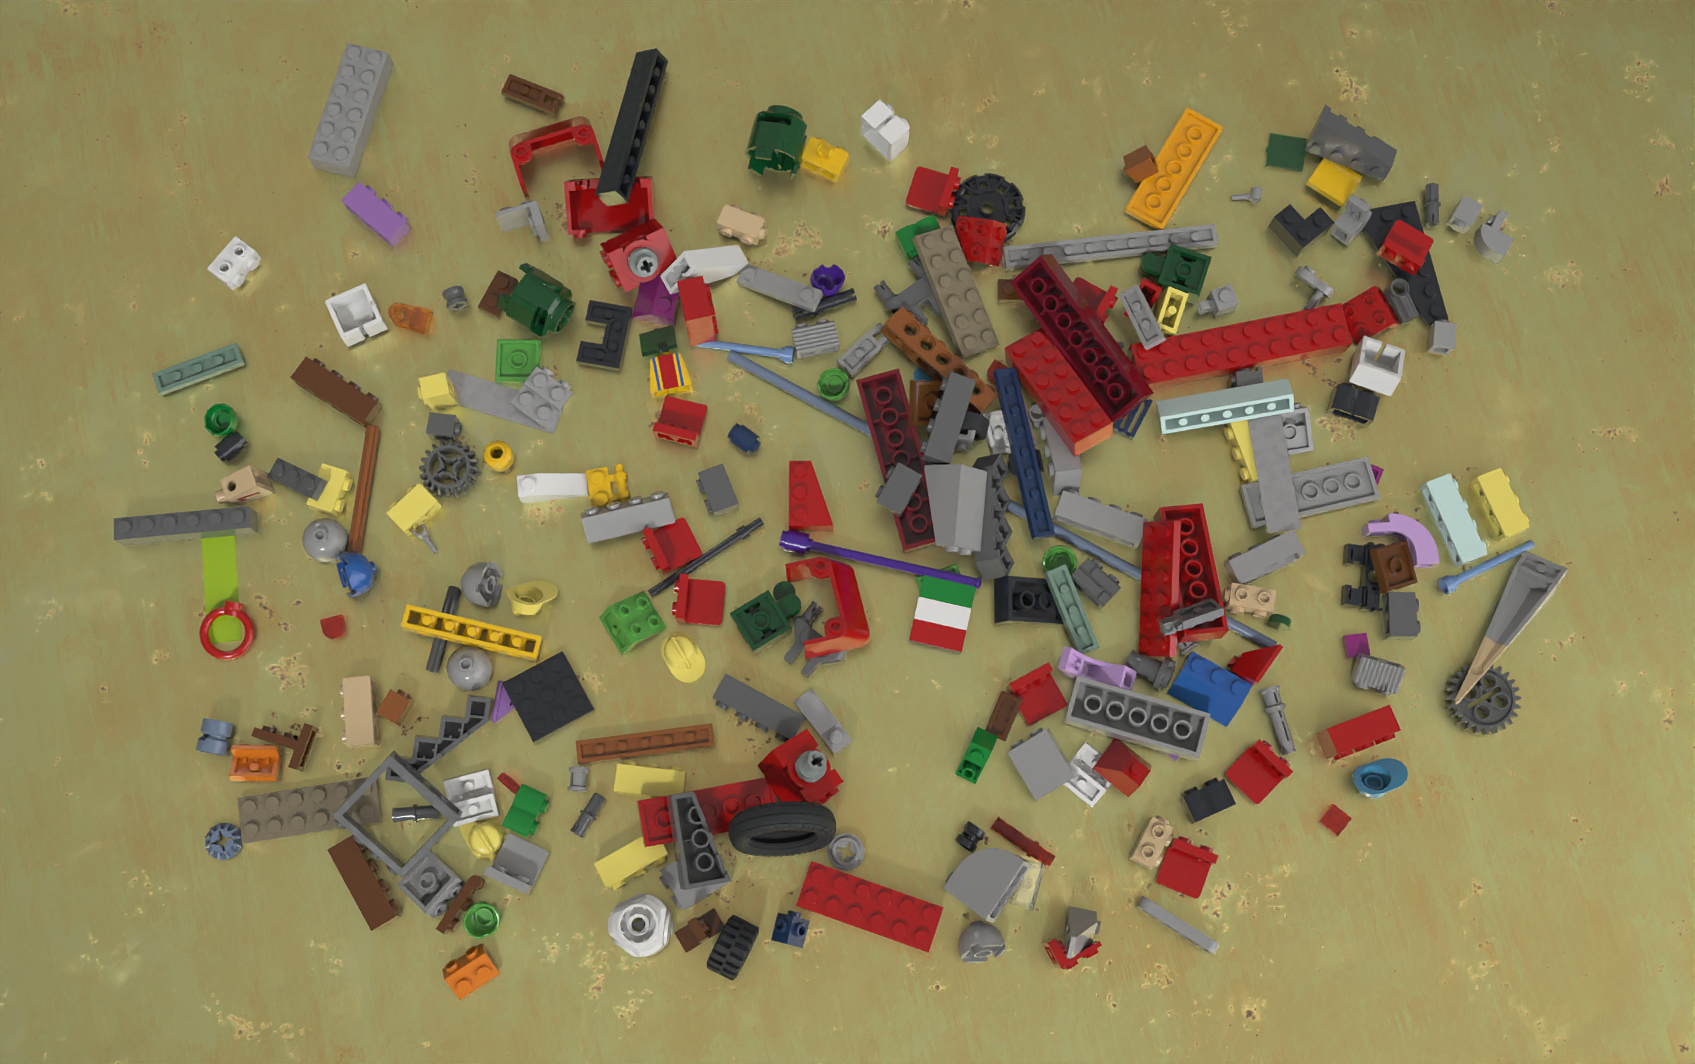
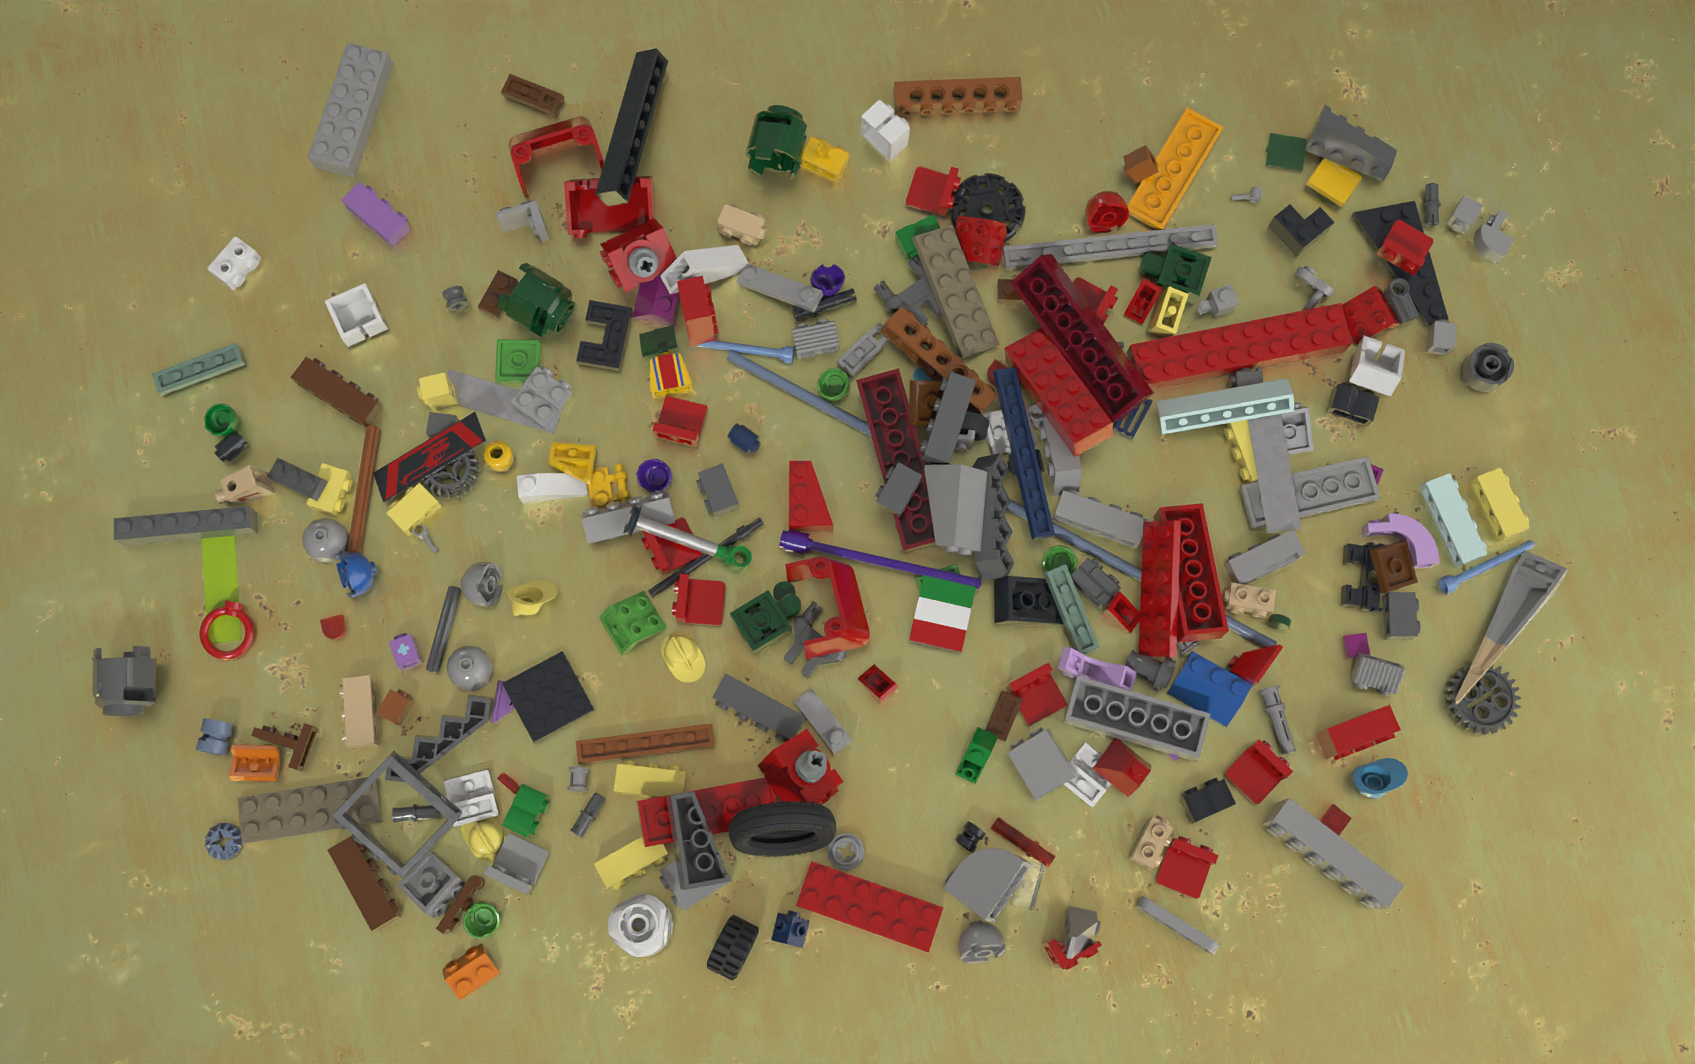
clear orange piece [388,303,433,334] -> none
yellow brick [401,604,542,662] -> none
reddish brown bracket [674,908,724,953] -> none
light grey plate [1118,284,1166,350] -> none
dark grey hinge [1159,598,1224,636] -> none
light grey brick [1330,195,1372,246] -> none
none -> dark grey piece [92,646,156,716]
none -> black sticker [373,412,486,503]
none -> medium lavender brick [389,633,423,670]
none -> yellow wing [549,442,596,484]
none -> piece [623,503,752,571]
none -> dark purple hair [636,459,672,492]
none -> red slope [857,664,898,705]
none -> dark orange brick [893,77,1022,116]
none -> red cylinder [1085,191,1129,233]
none -> red slope [1101,591,1140,634]
none -> light grey brick [1263,798,1404,910]
none -> dark grey brick [1462,343,1514,392]

